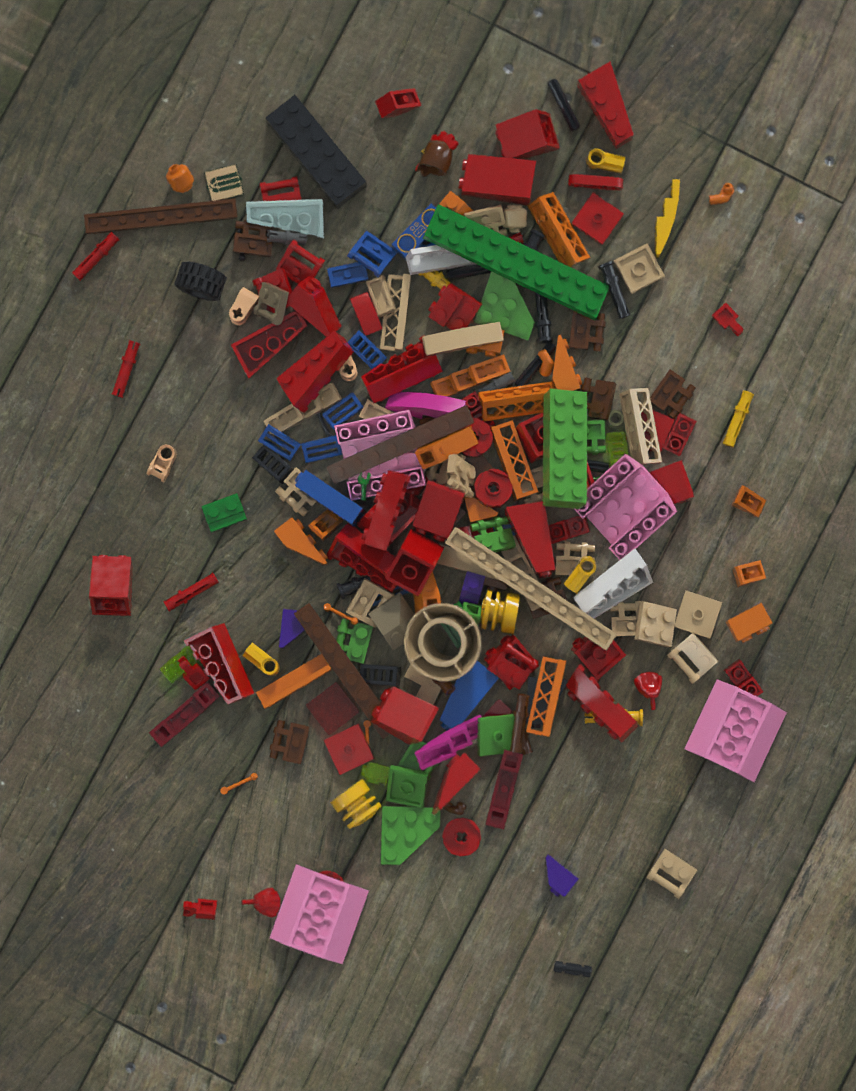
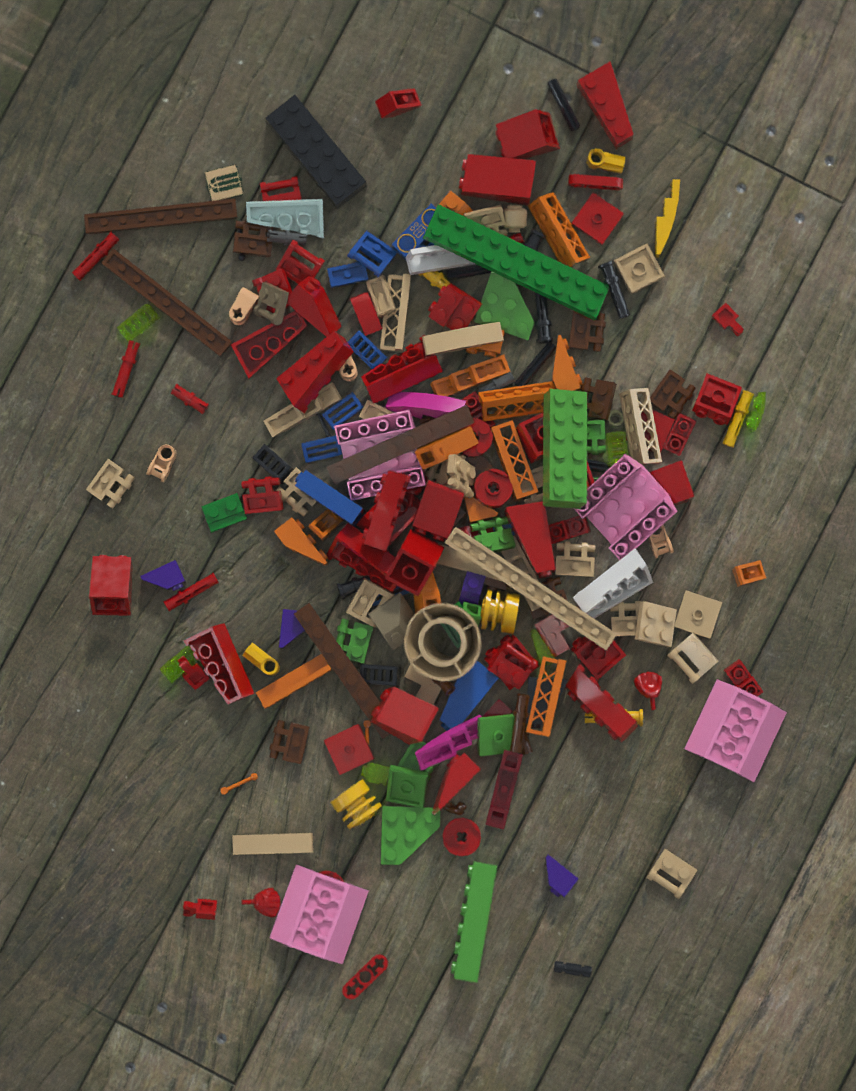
dark red slope [149,682,220,747] -> none
orange head [166,164,194,193] -> none
black tyre [174,261,227,301] -> none
blue tile [258,424,301,461] -> none
clear red plate [306,682,359,736] -> none
orange hinge [323,603,358,625] -> none
green hand [358,472,371,500] -> none
reddish brown piece [415,131,459,177] -> none
orange arm [538,349,554,377] -> none
yellow piece [563,556,596,594] -> none
orange arm [709,183,734,205] -> none
orange brick [726,603,772,643] -> none
orange slope [731,485,766,518] -> none
none -> tan plate [86,459,135,509]
none -> reddish brown plate [101,248,232,357]
none -> clear neon green slope [117,303,160,341]
none -> dark purple slope [140,560,186,592]
none -> red pin [171,384,209,415]
none -> tan slope [233,833,313,855]
none -> red plate [241,476,283,514]
none -> red beam [342,954,388,999]
none -> bright green brick [451,861,497,983]
none -> clear neon green slope [530,629,555,667]
none -> plate [534,614,571,658]
none -> light nougat piece [648,525,674,559]
none -> red plate [692,373,742,425]
none -> clear neon green slope [746,392,766,433]

